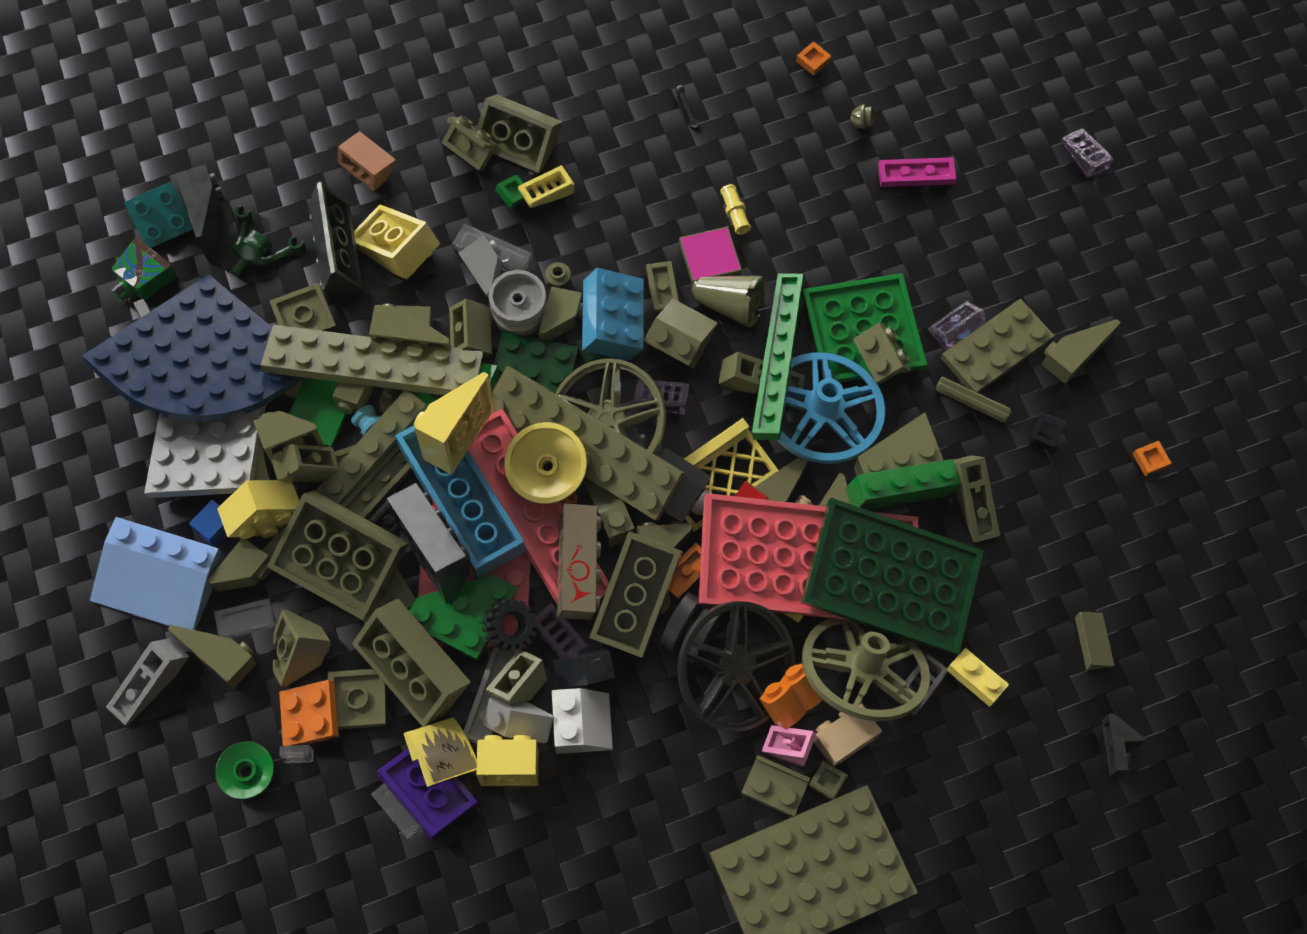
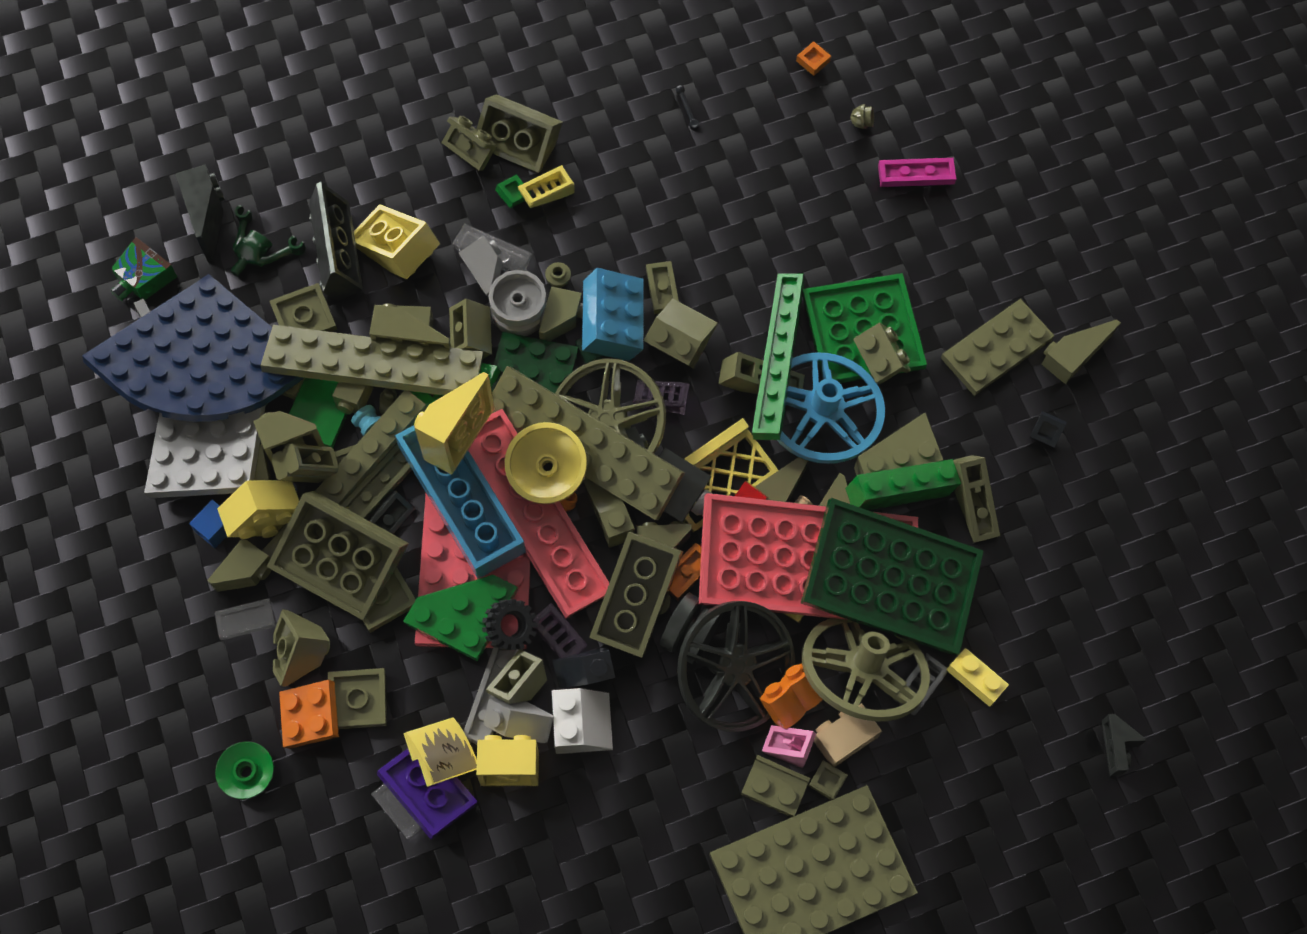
light blue slope [90,517,225,630] -> none
light grey slope [106,639,189,725] -> none
teal plate [124,181,193,248] -> none
olive slope [168,625,257,688] -> none
clear tile [279,745,314,763] -> none
nougat brick [338,131,396,191] -> none
olive brick [352,599,470,727] -> none
slope [387,483,471,605] -> none
dark tan brick [557,504,601,620] -> none
dark pink tile [679,226,742,285] -> none
olive cone [692,276,766,328] -> none
light yellow pin [720,184,751,235] -> none
clear purple slope [928,301,986,350] -> none
olive axle [936,377,1011,422] -> none
clear purple slope [1061,128,1113,178] -> none
olive slope [1075,612,1114,670] -> none
orange plate [1133,441,1172,477] -> none

